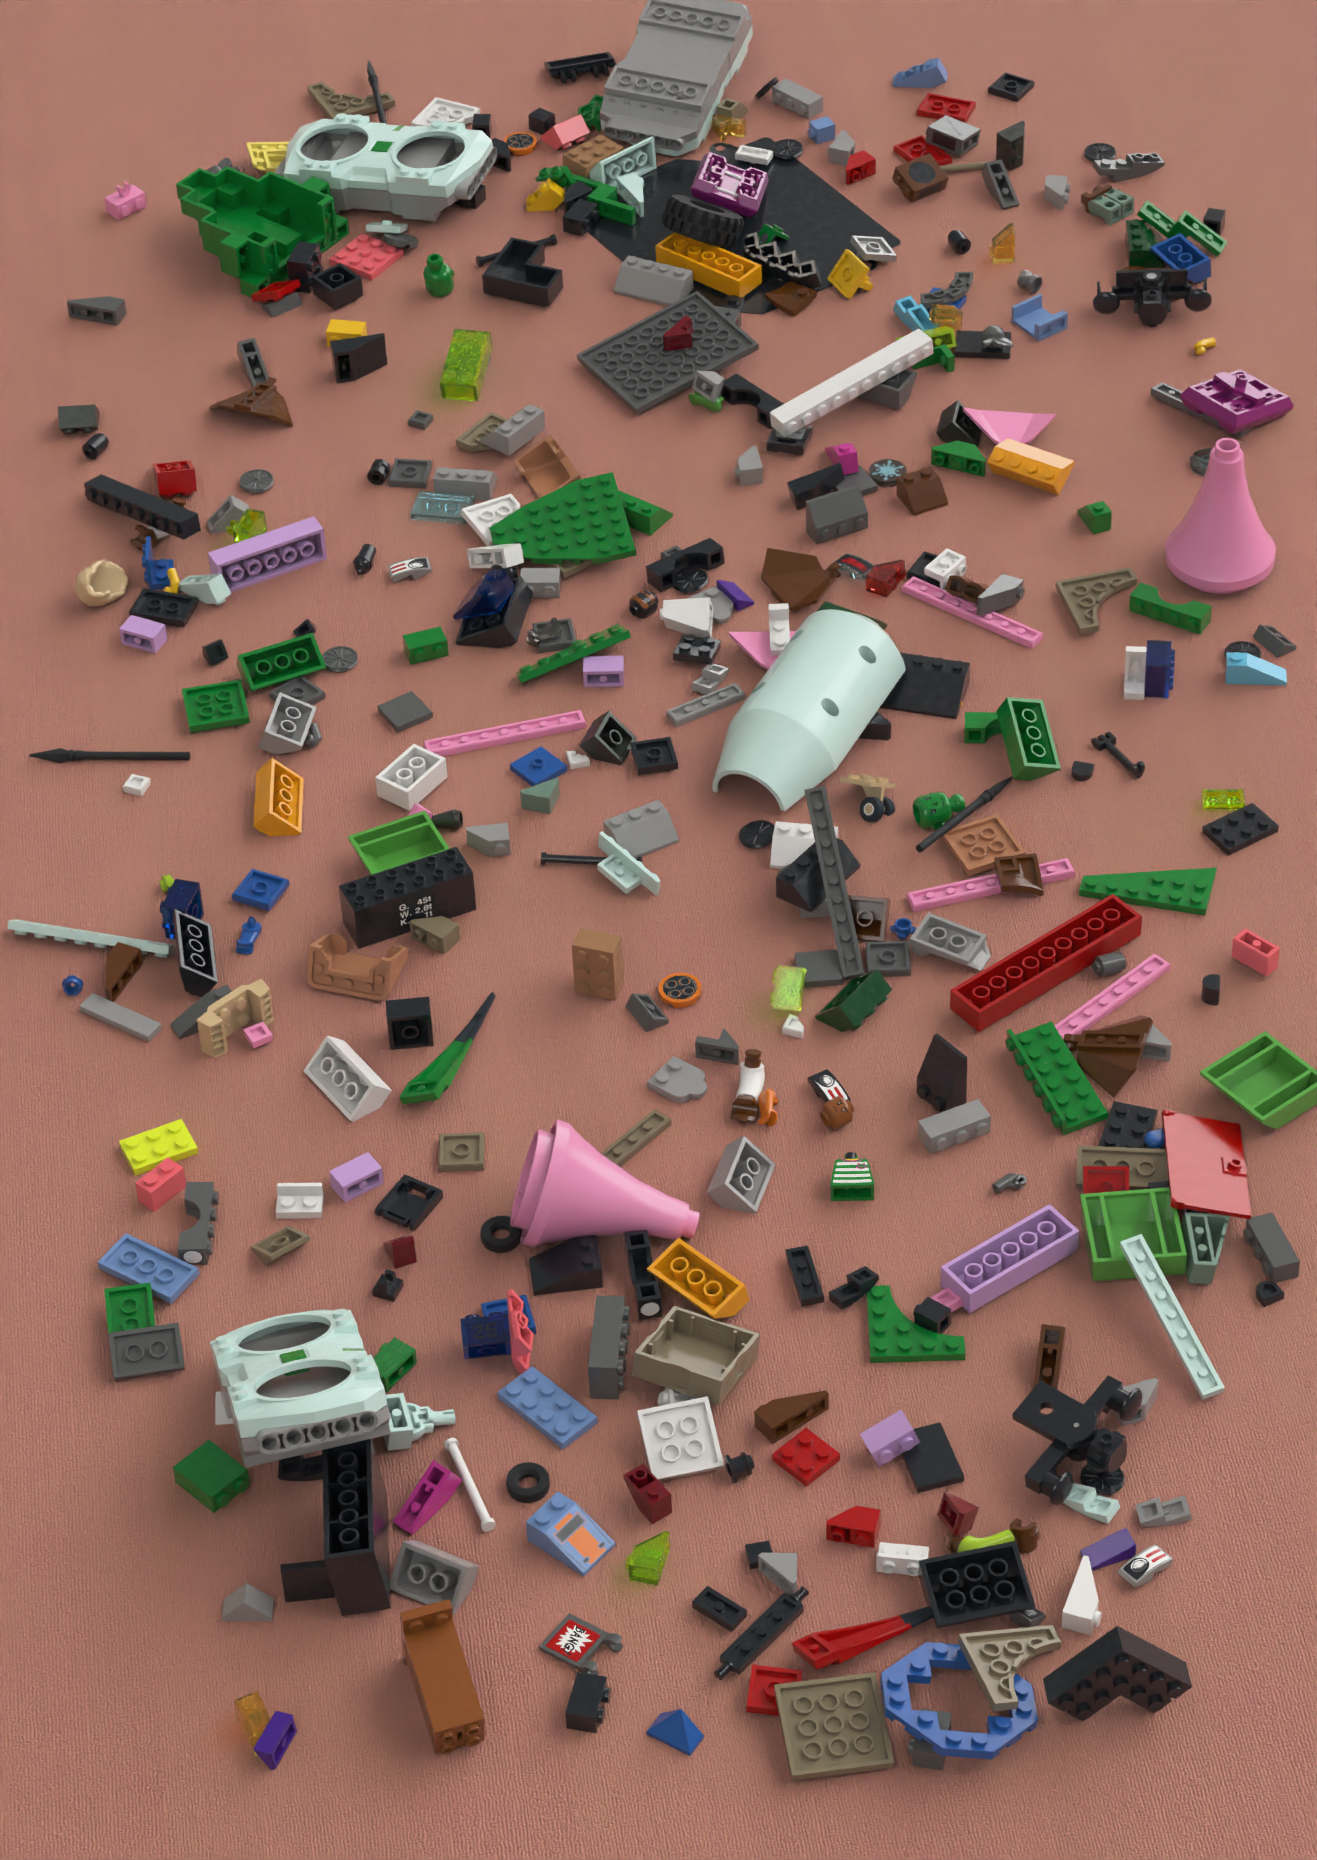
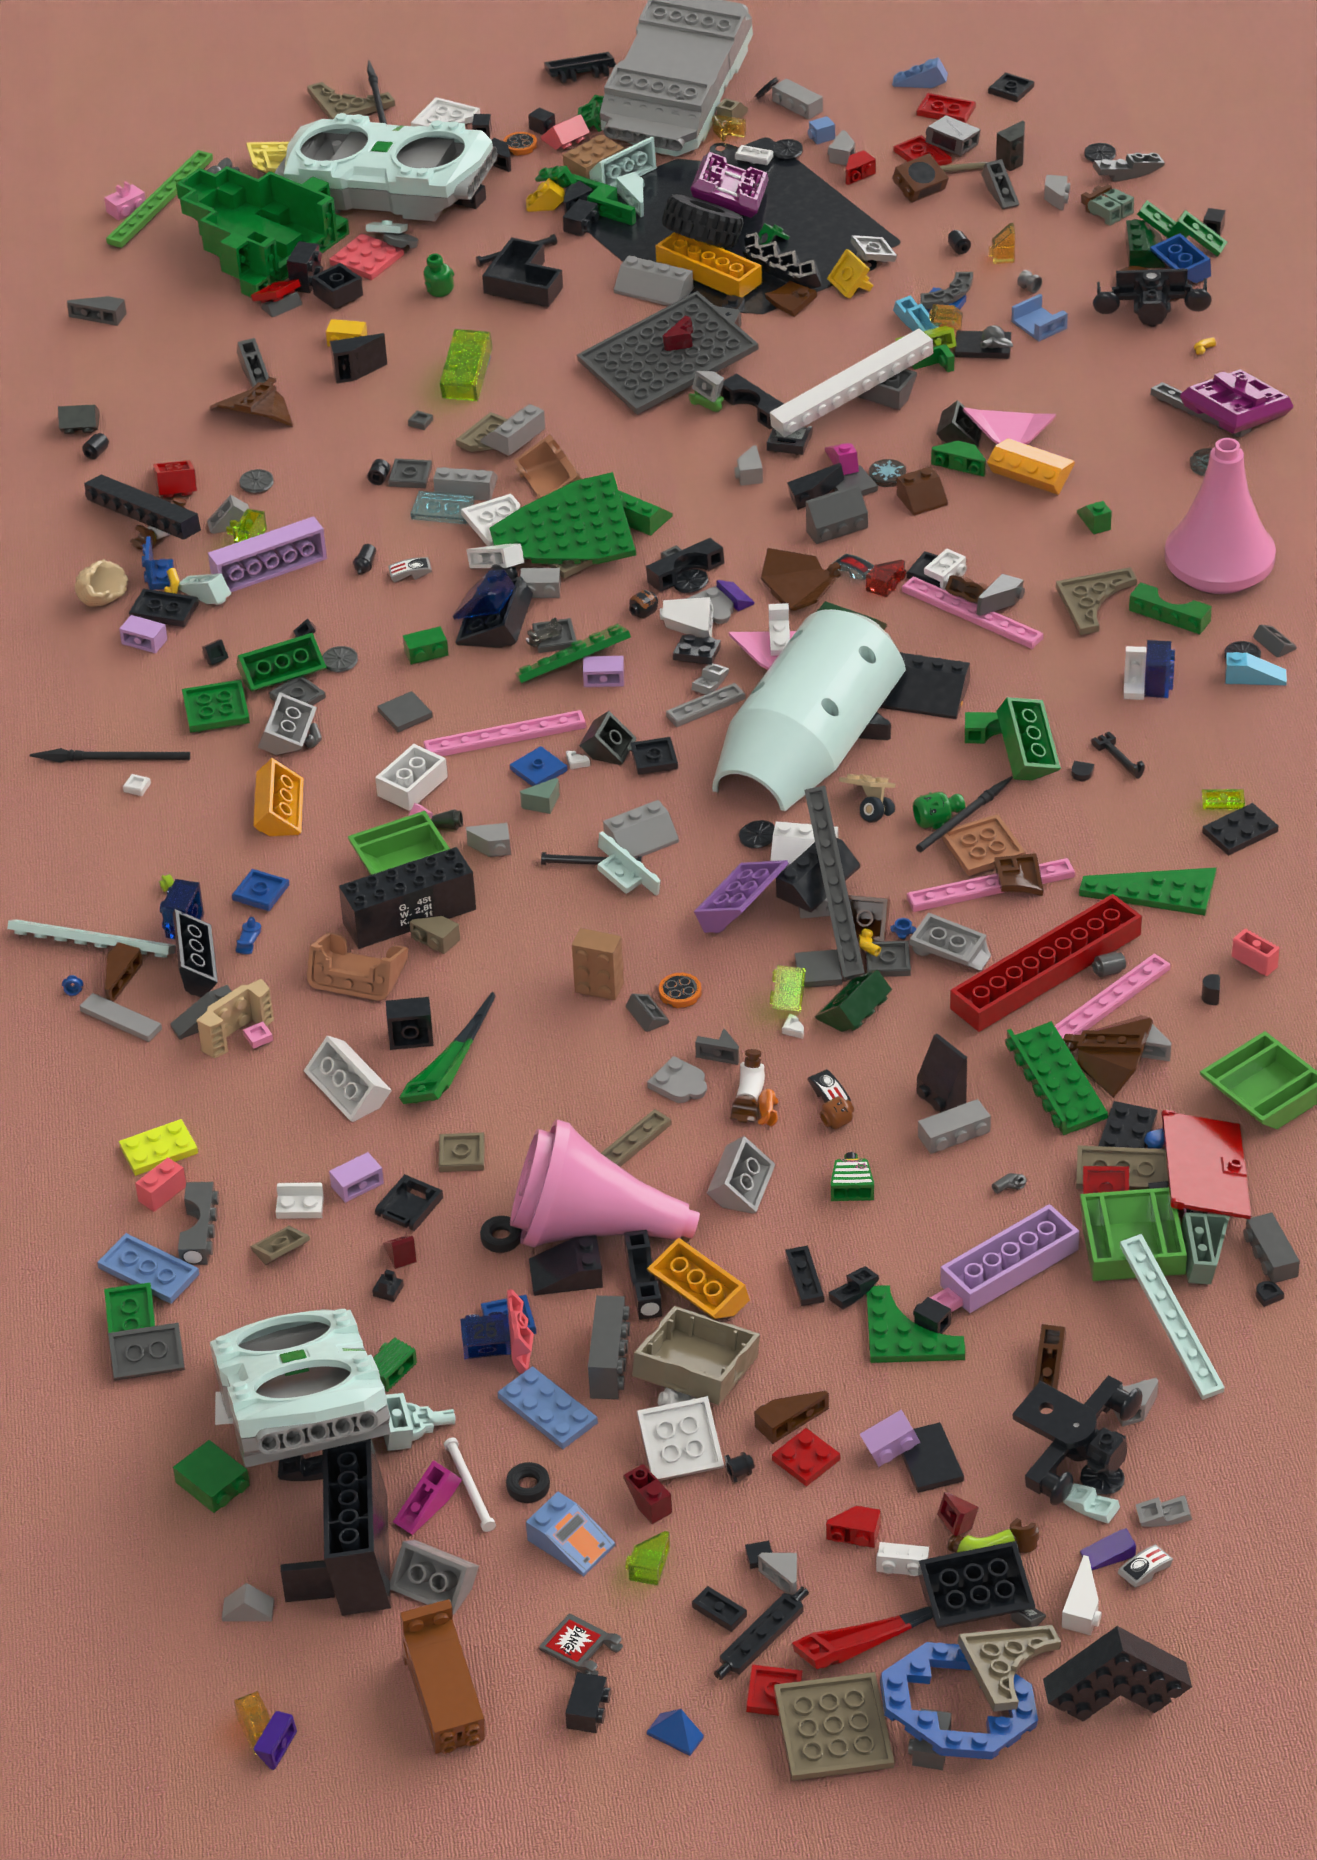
none -> bright green plate [106,150,213,248]
none -> medium lavender slope [694,860,789,933]
none -> yellow arm [858,929,881,957]

